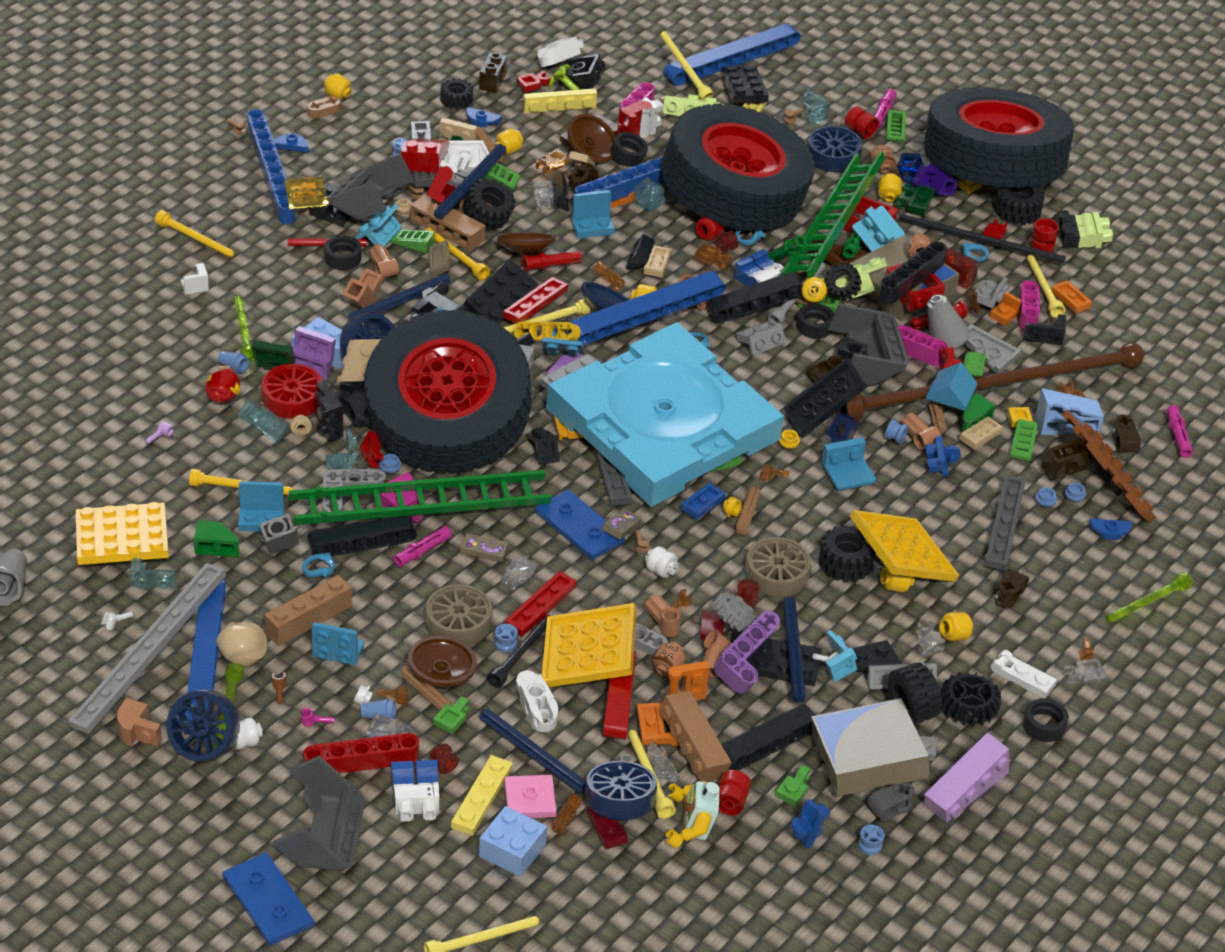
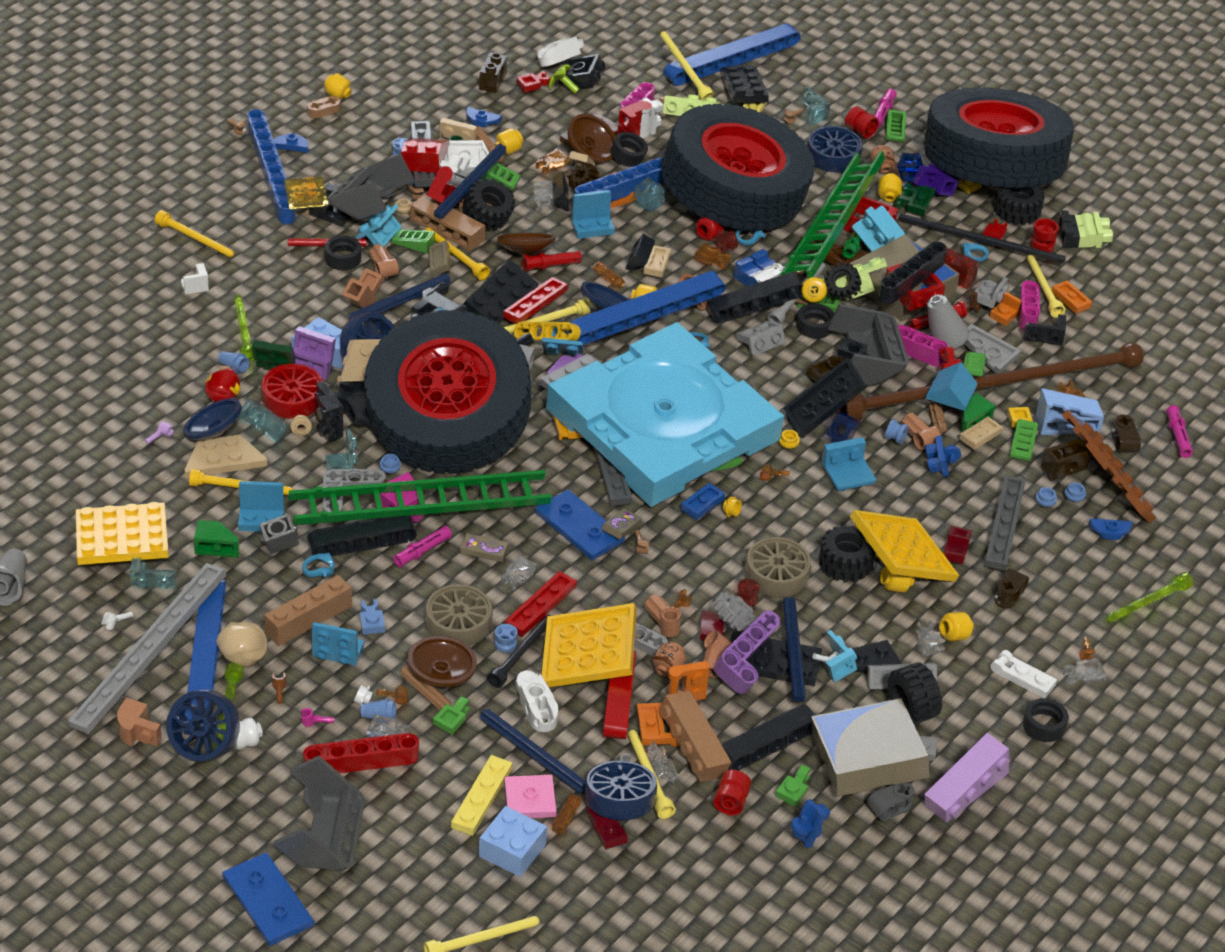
red plate [360,431,383,469] -> none
hips [391,760,439,822] -> none
clear red wheel [429,744,459,774] -> none
black tyre [440,79,473,110] -> none
light yellow plate [523,89,597,113] -> none
black bracket [526,427,560,464] -> none
white piece [645,546,678,578] -> none
torso [665,781,719,848] -> none
medium nougat axle [736,486,760,535] -> none
green pin [768,235,806,263] -> none
medium blue wheel [858,824,884,855] -> none
nougat head [906,233,931,258] -> none
black gear [940,671,1001,727] -> none
none -> dark blue dish [183,398,242,440]
none -> tan wing [185,435,267,478]
none -> medium blue plate [360,599,385,635]
none -> dark red slope [943,525,972,564]

